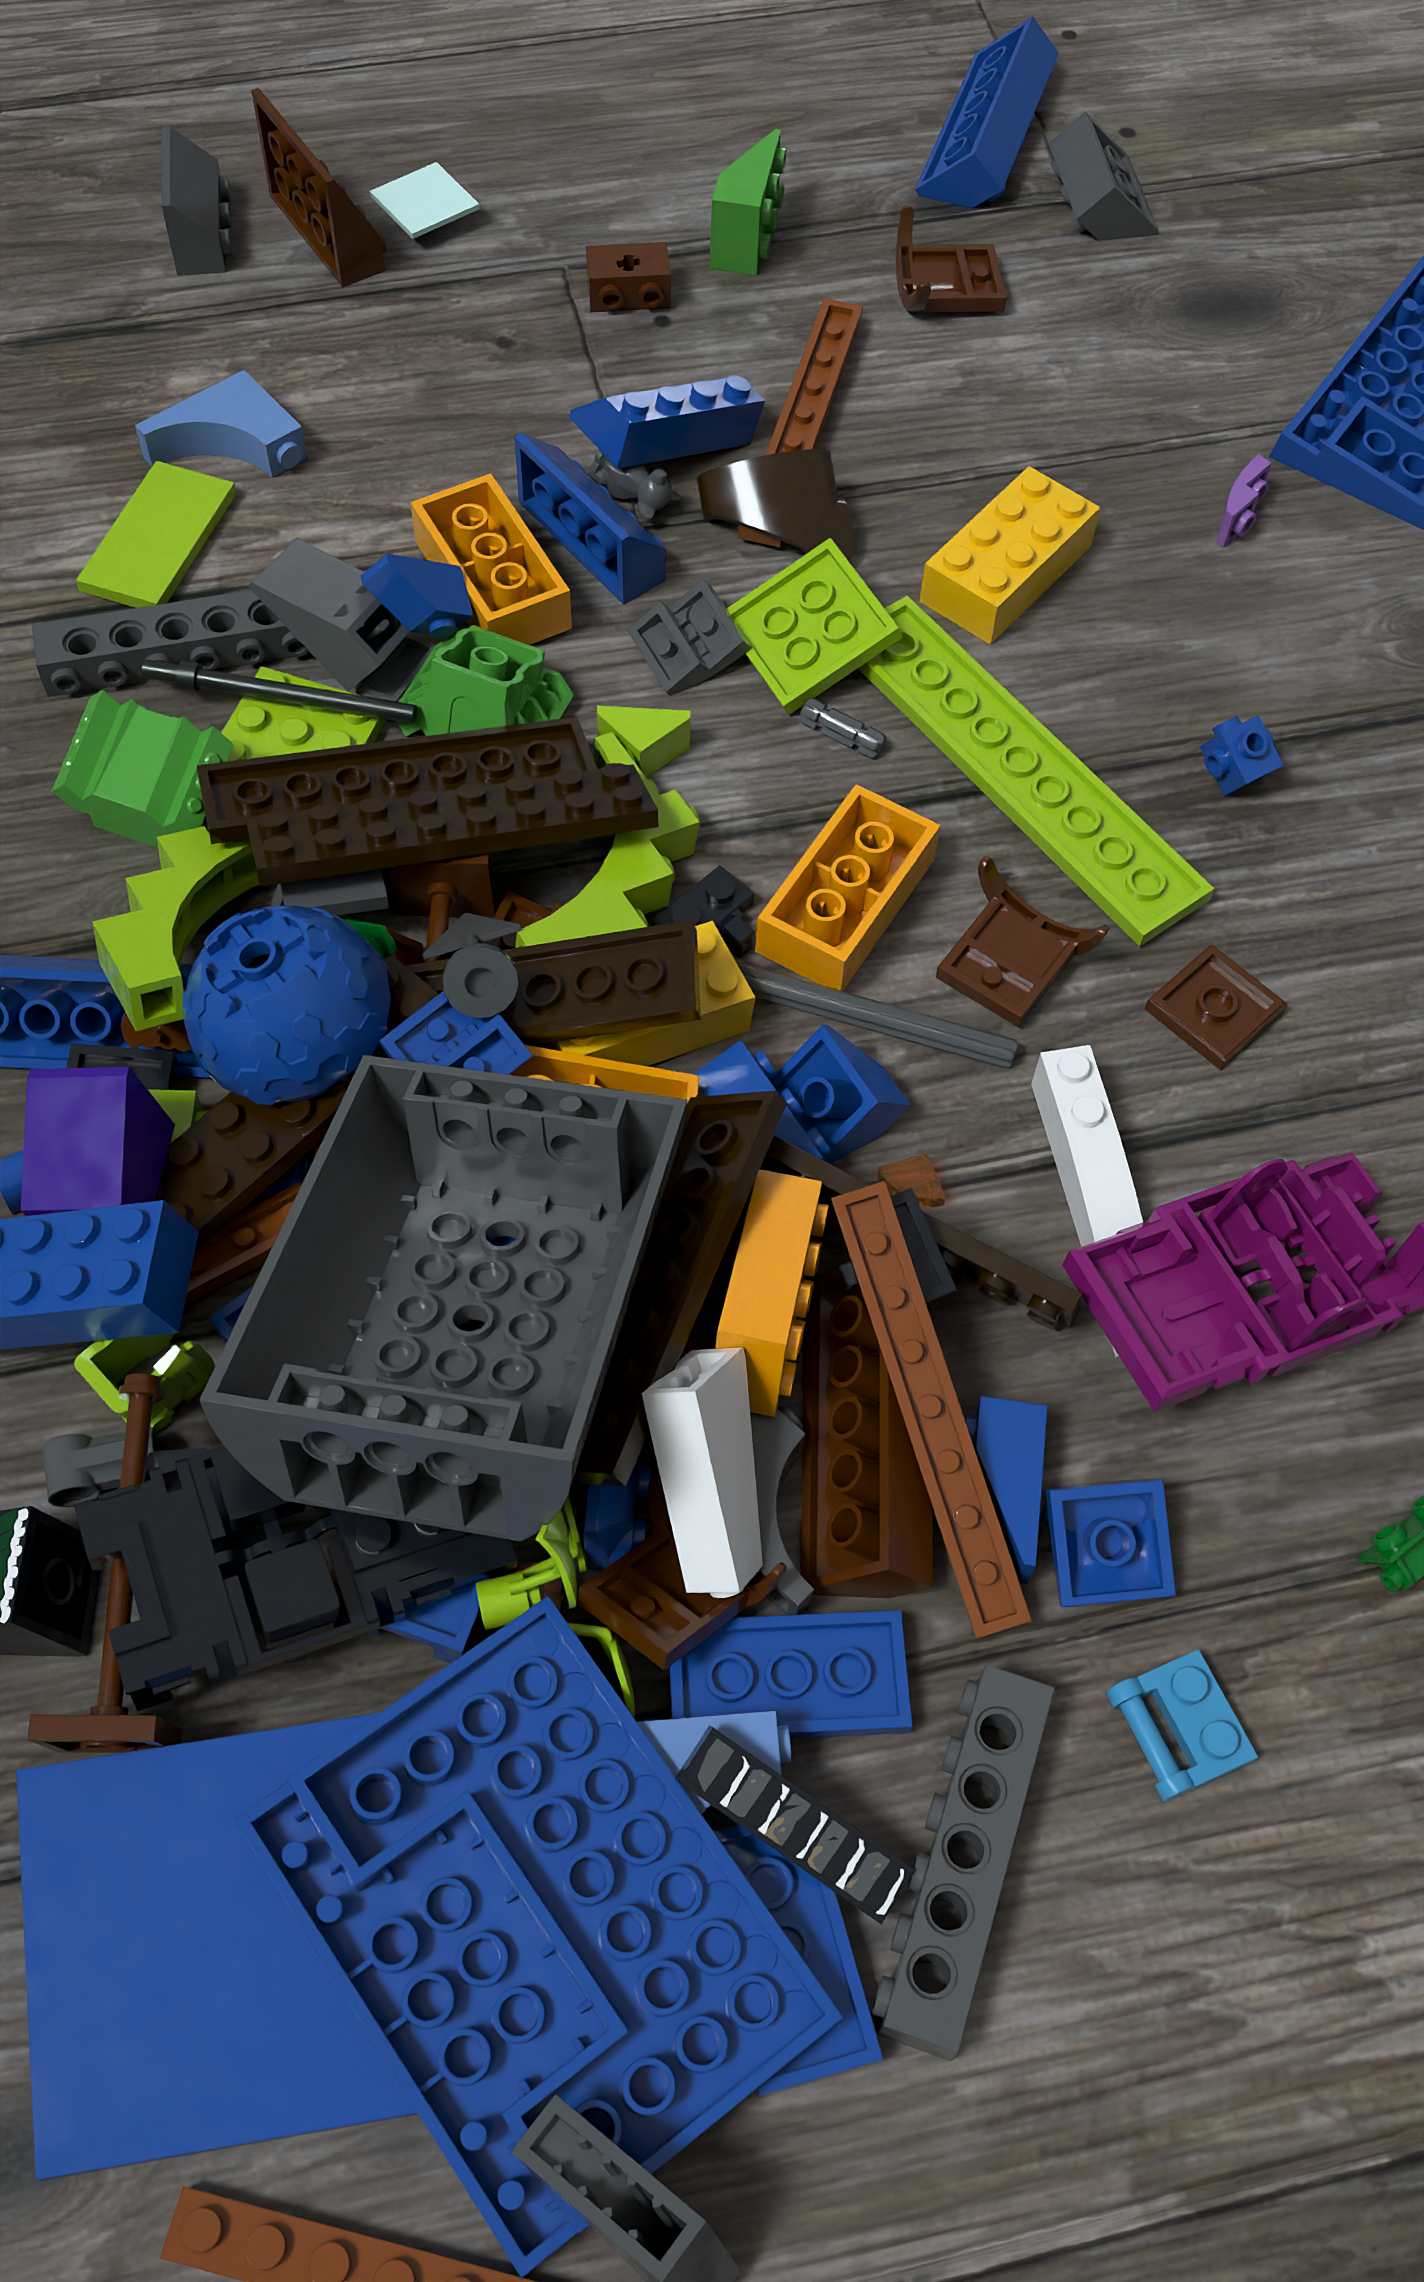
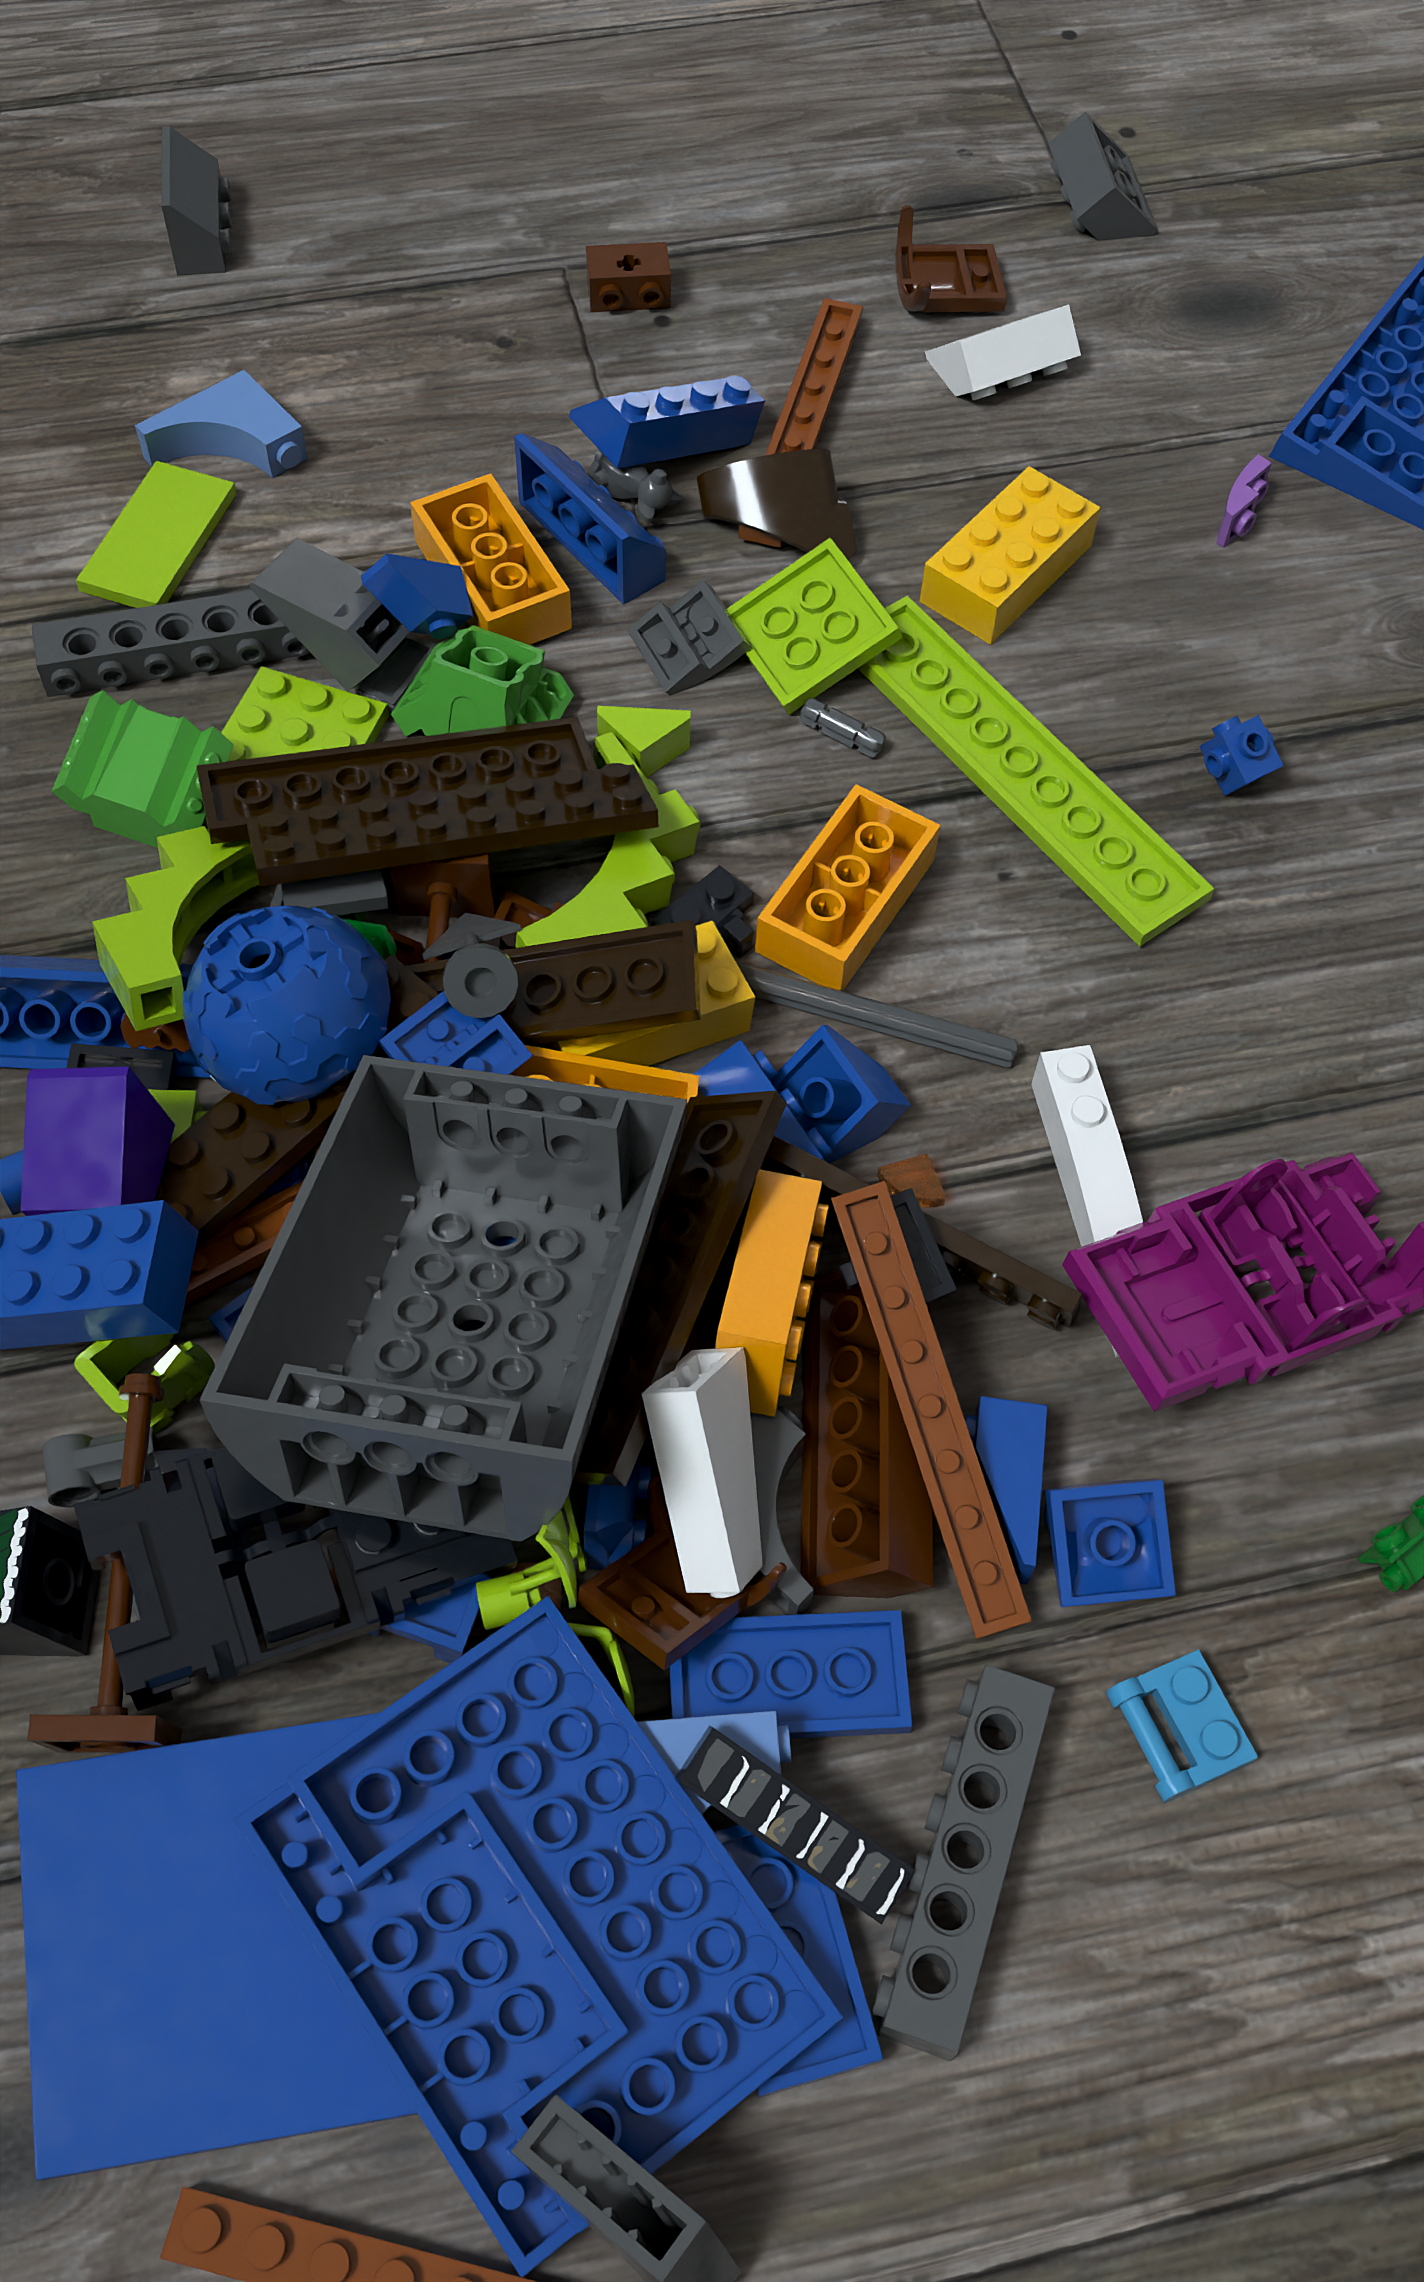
pearl dark grey bar [142,659,417,724] -> none
reddish brown slope [251,88,387,288] -> none
light aqua piece [370,162,480,239] -> none
bright green slope [710,129,787,275] -> none
blue slope [915,17,1059,208] -> none
reddish brown piece [936,856,1109,1028] -> none
reddish brown tile [1145,944,1287,1071] -> none
none -> white slope [925,305,1081,400]

